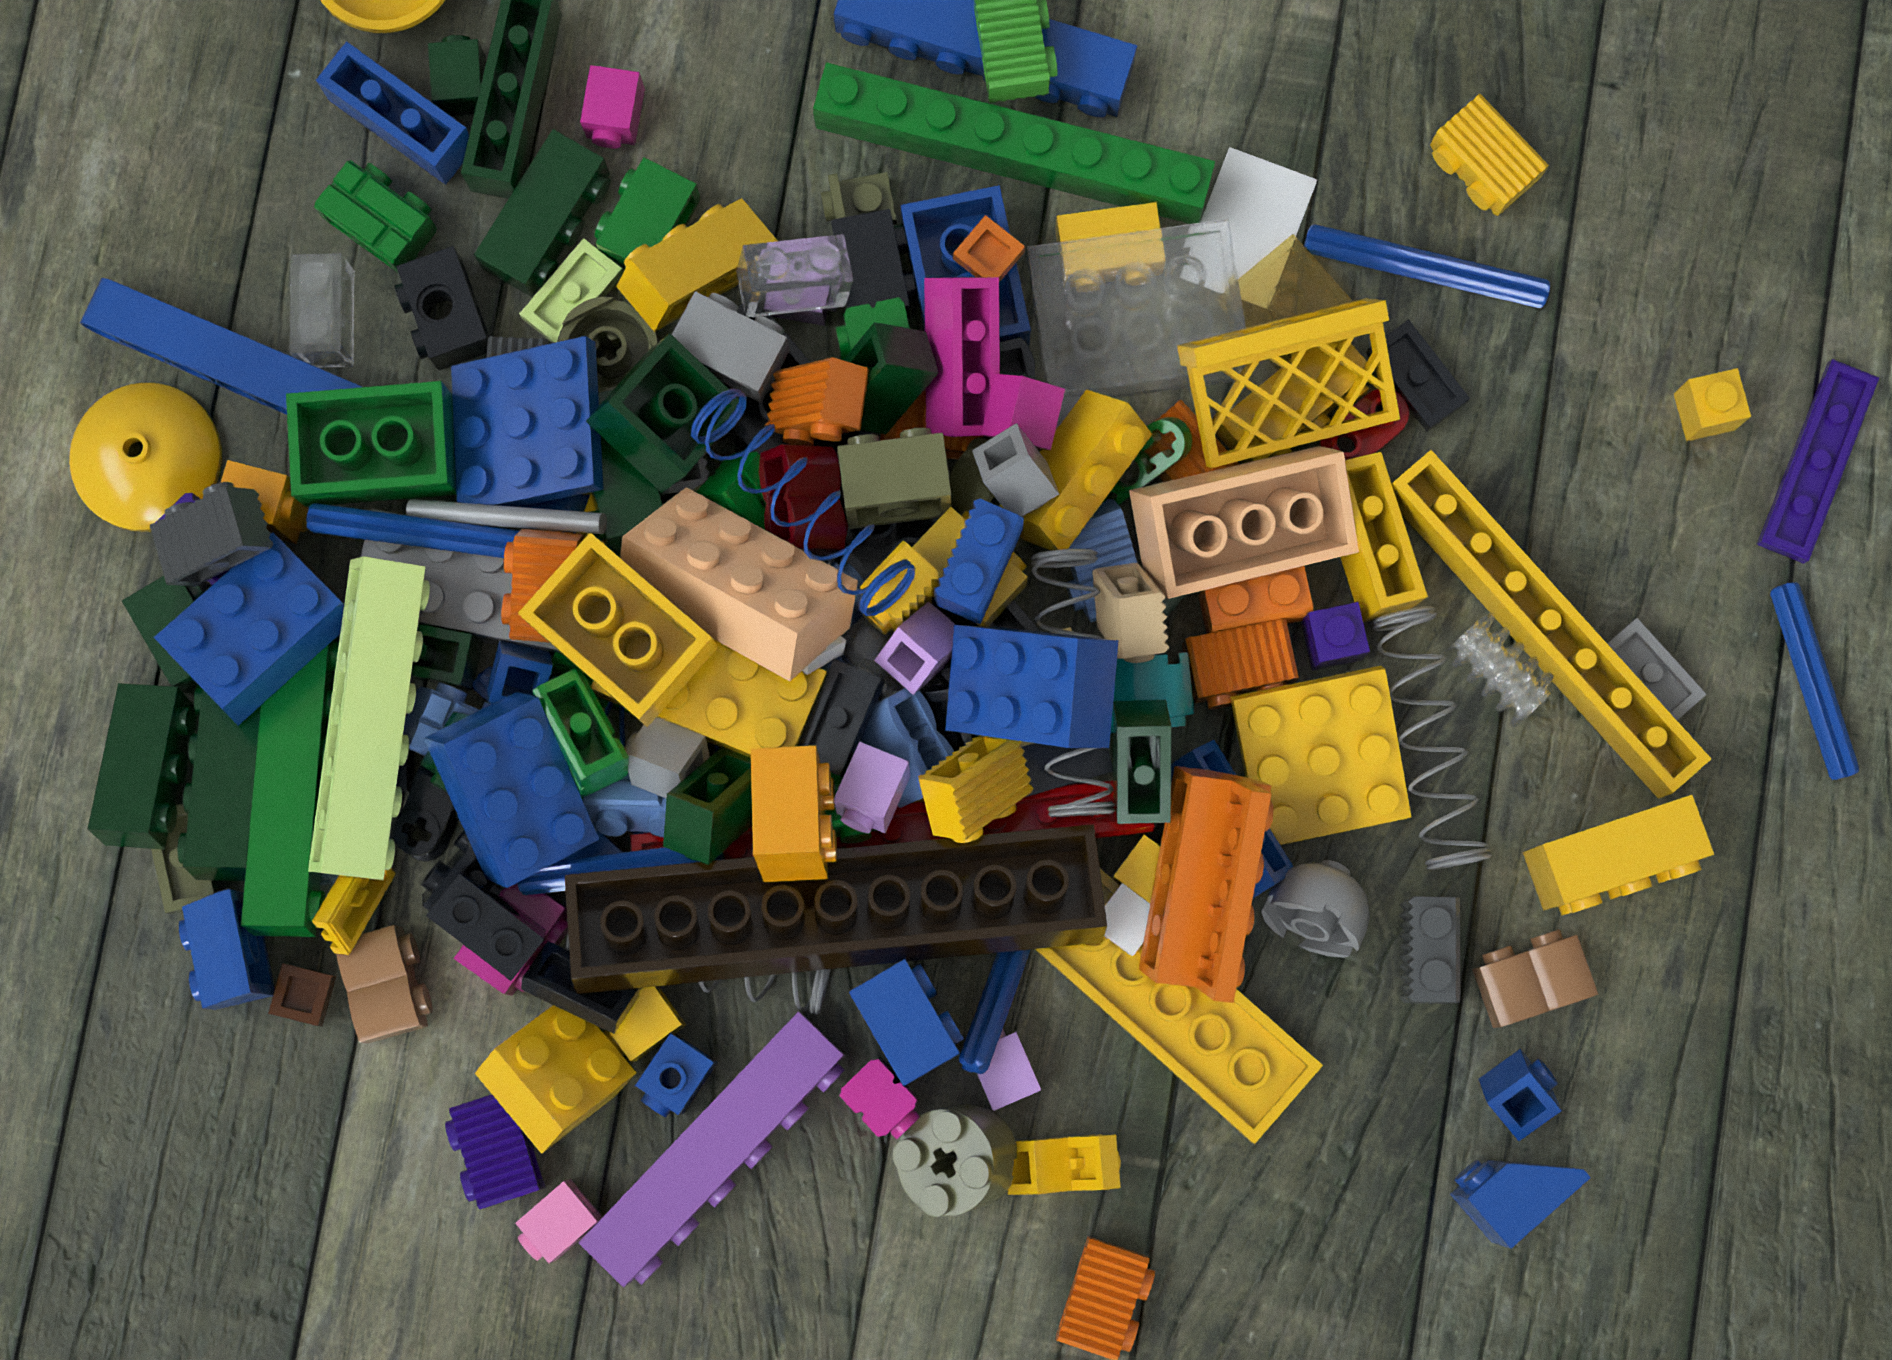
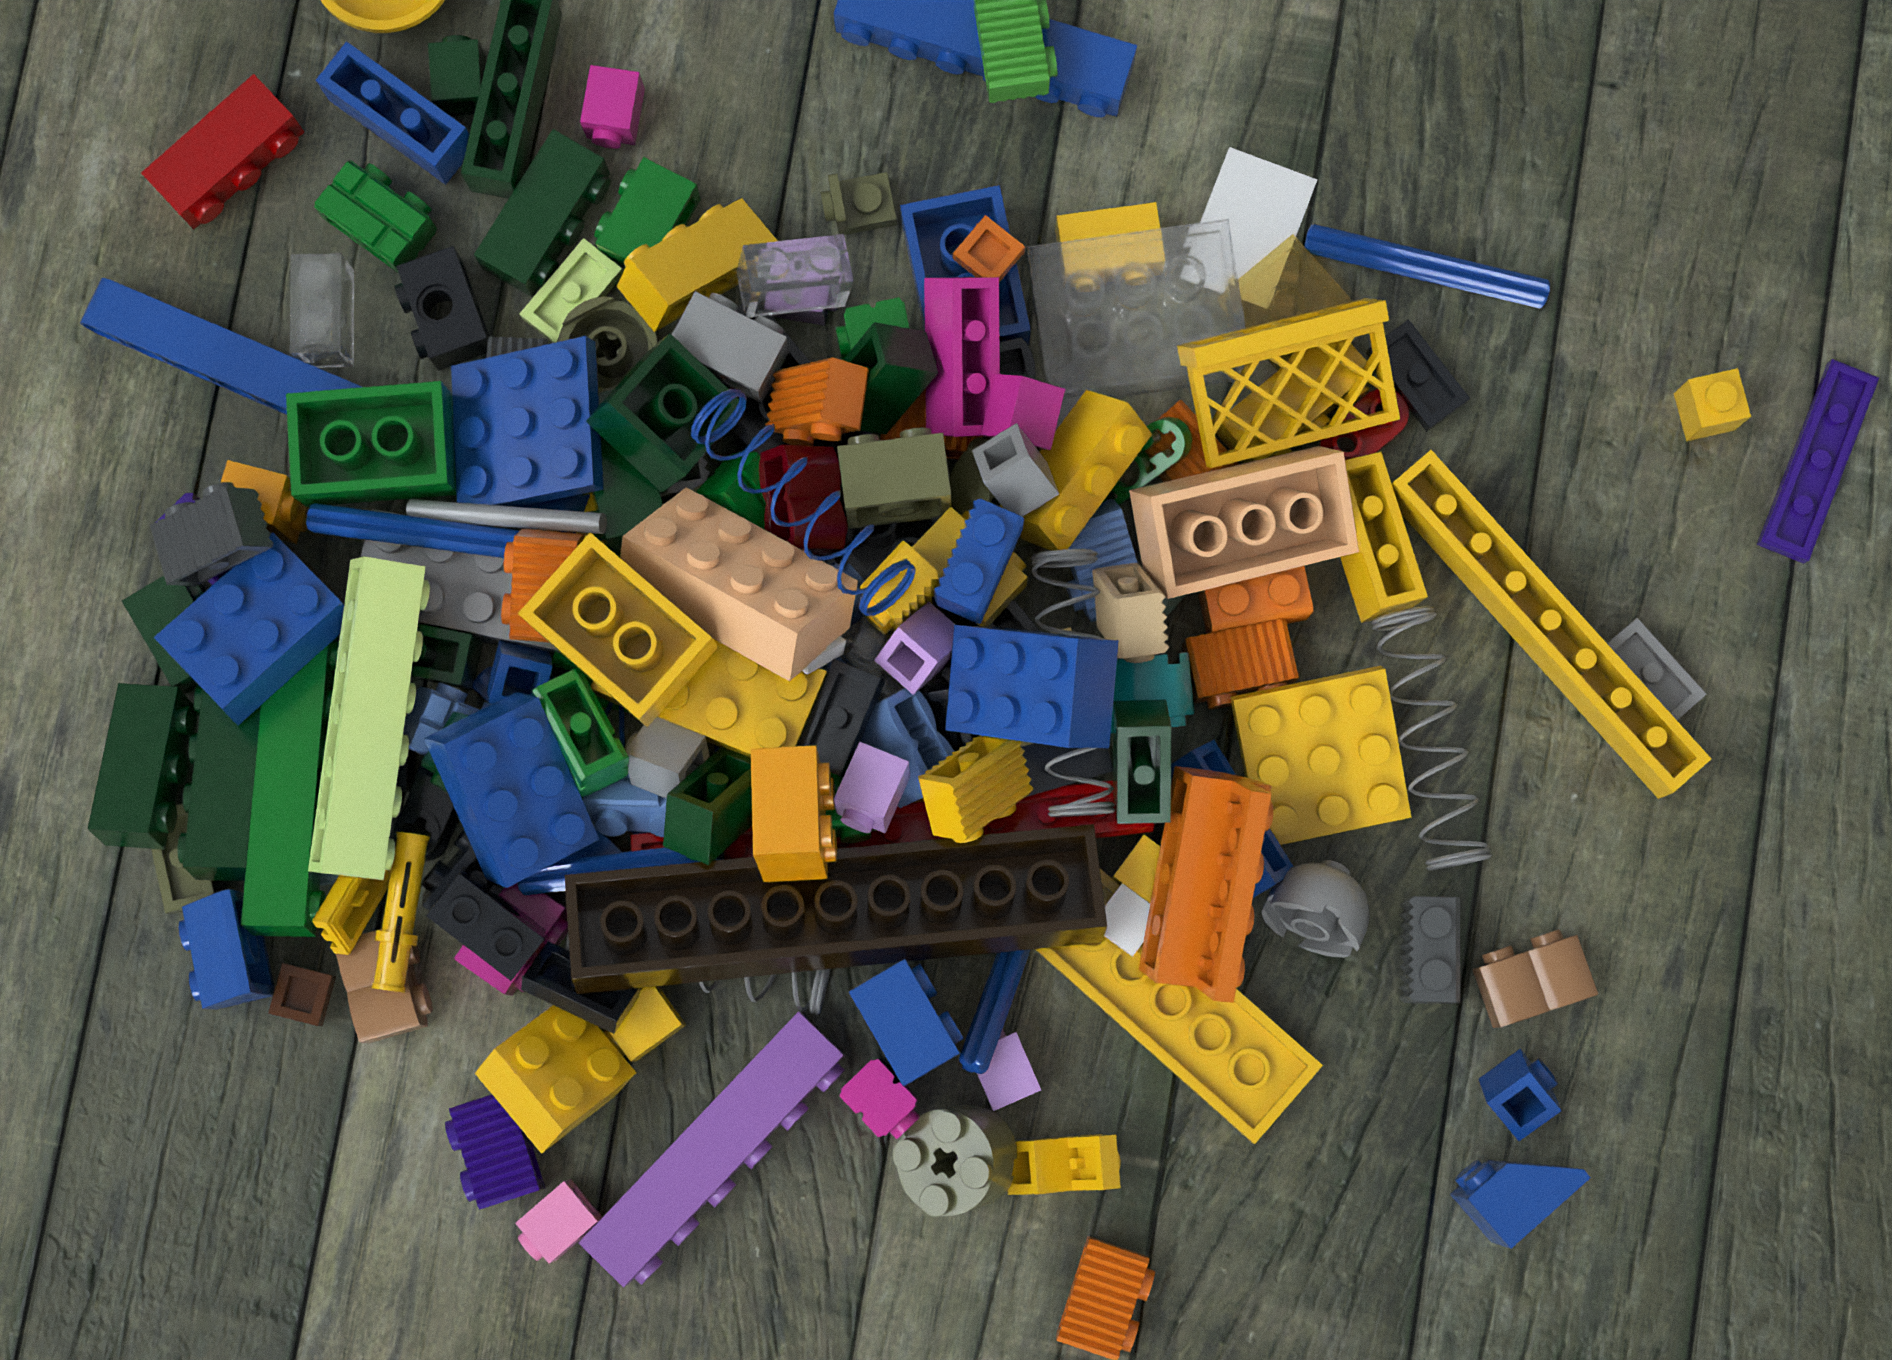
yellow dish [69,383,222,532] -> none
blue brick [635,1033,718,1117] -> none
green brick [813,62,1215,226] -> none
black brick [830,209,918,319] -> none
dark purple brick [1301,602,1370,671] -> none
yellow brick [1430,94,1549,216] -> none
clear piece [1444,612,1555,727] -> none
yellow brick [1522,795,1714,916] -> none
blue axle [1770,582,1859,780] -> none
none -> red brick [141,74,304,230]
none -> yellow pin [372,832,430,993]

